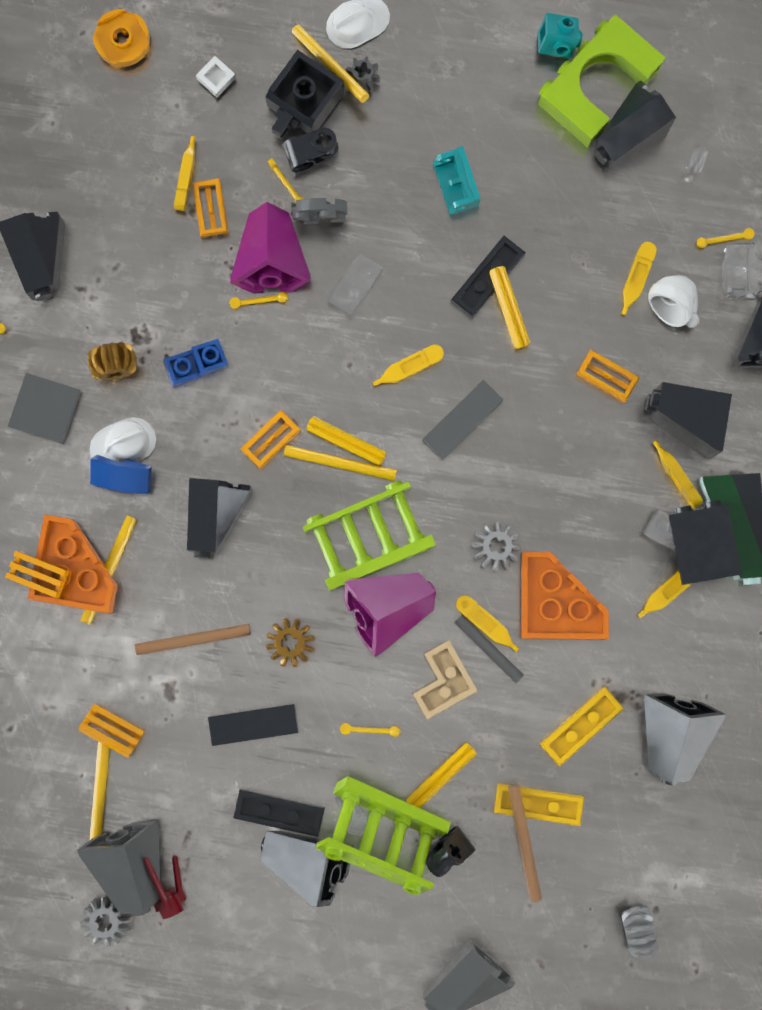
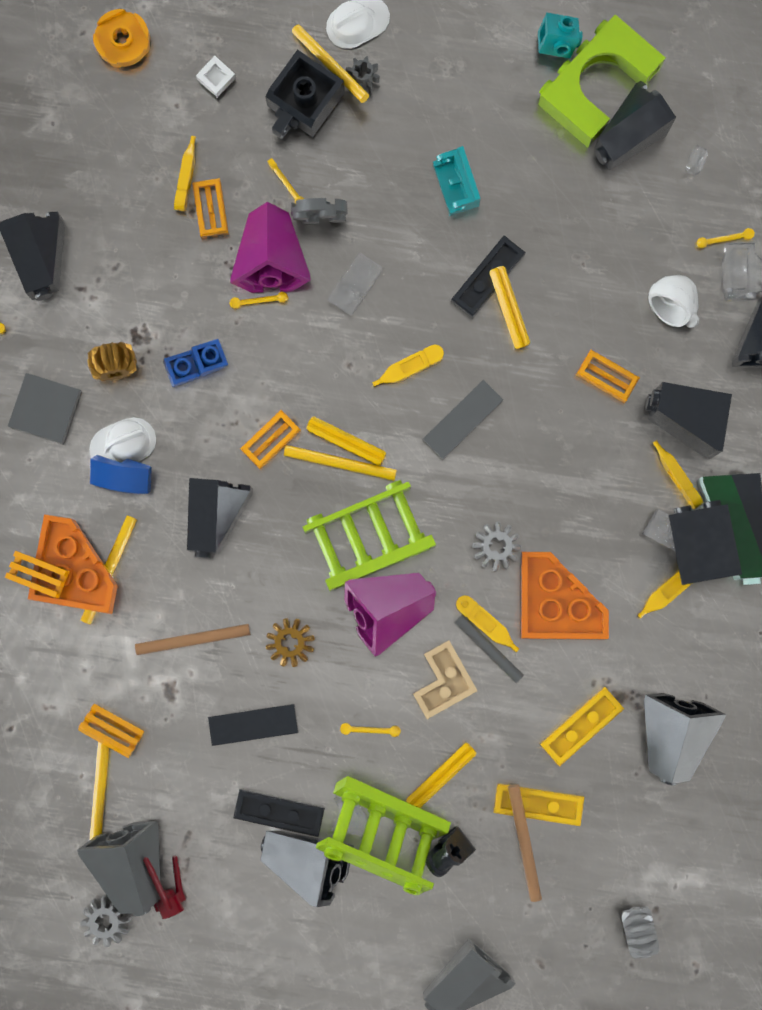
black piece [282,127,339,173] -> none
yellow piece [621,242,657,316] -> none

